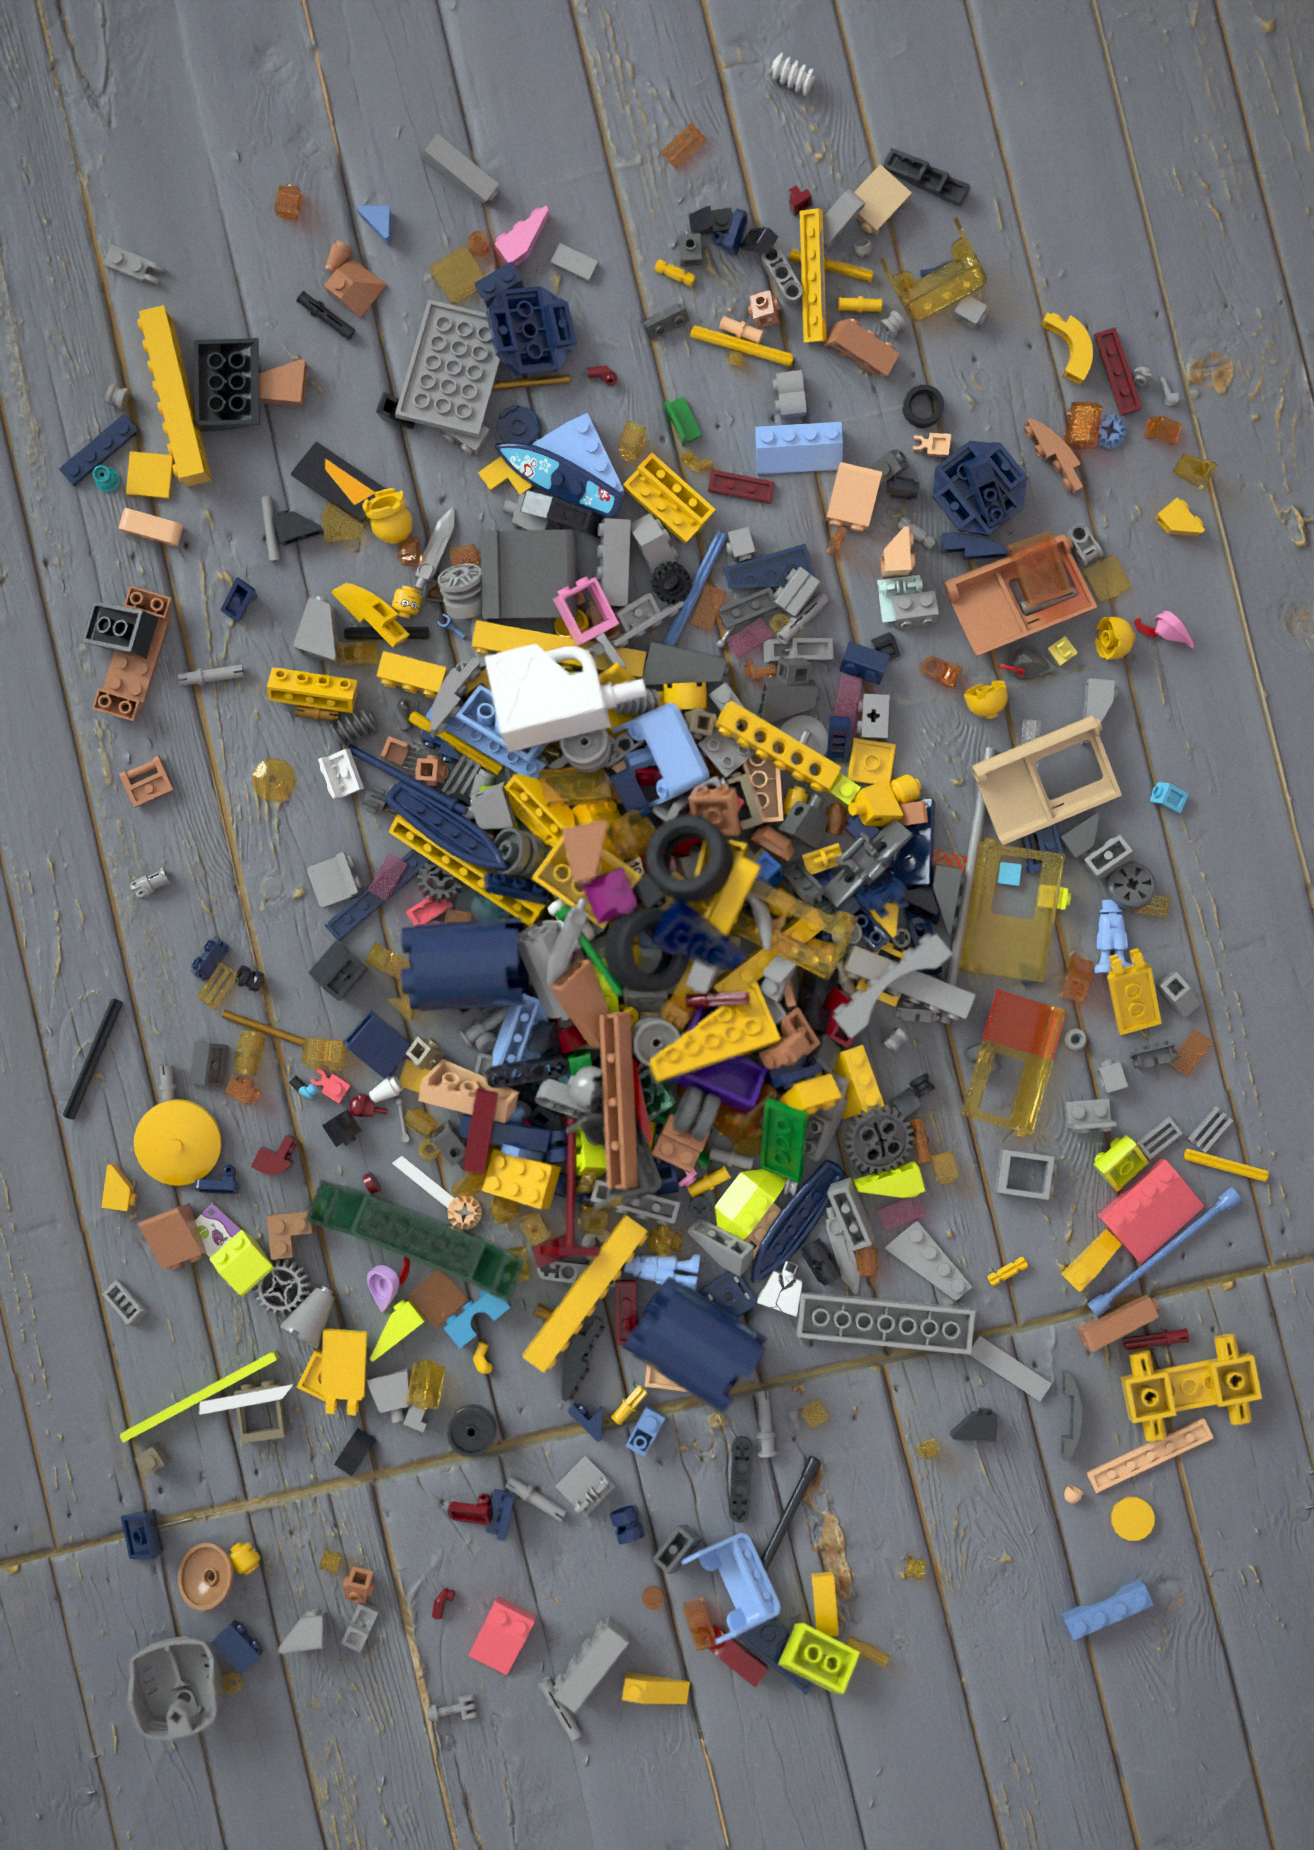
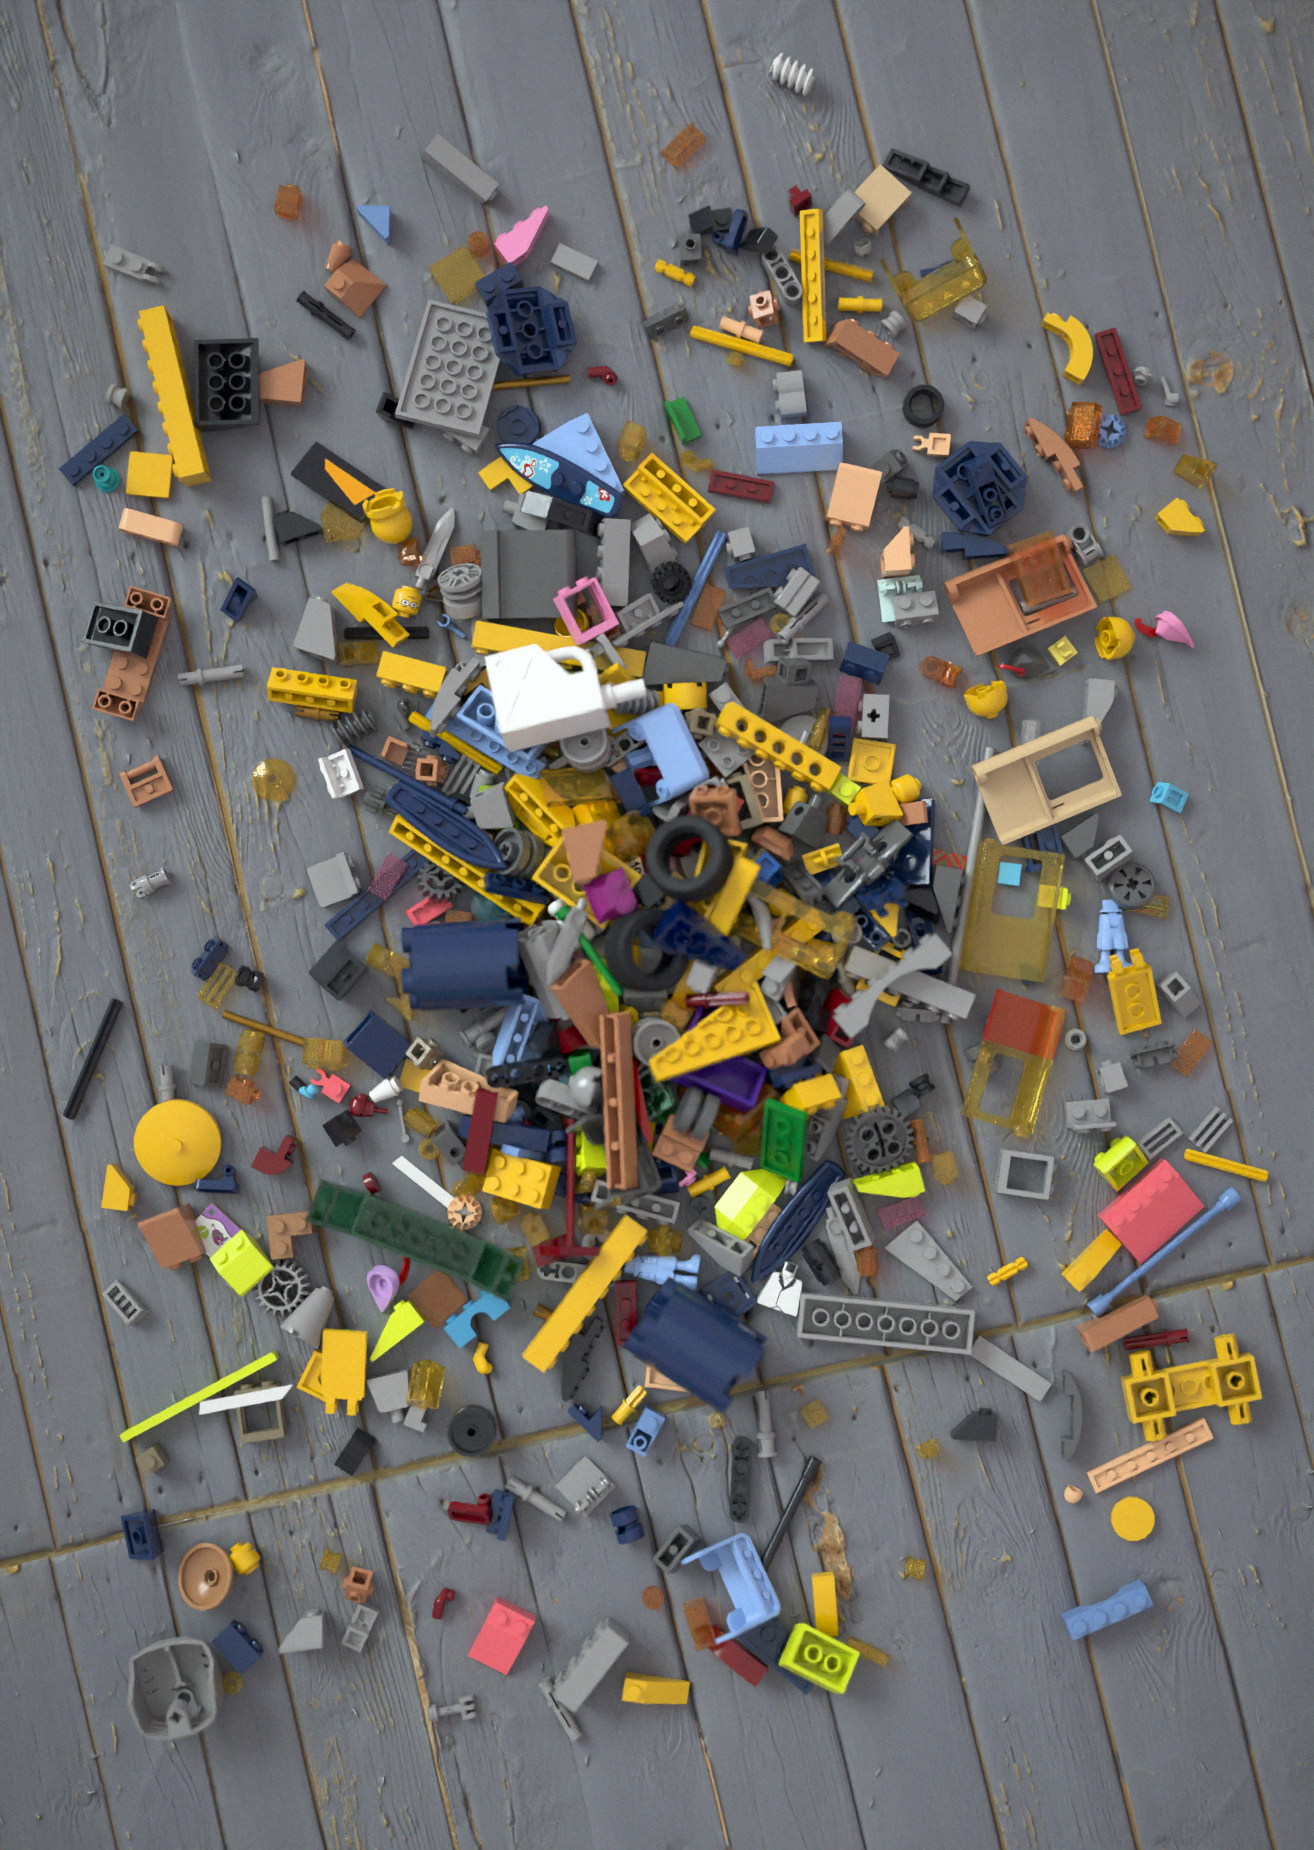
none -> clear yellow pin [808,707,833,752]

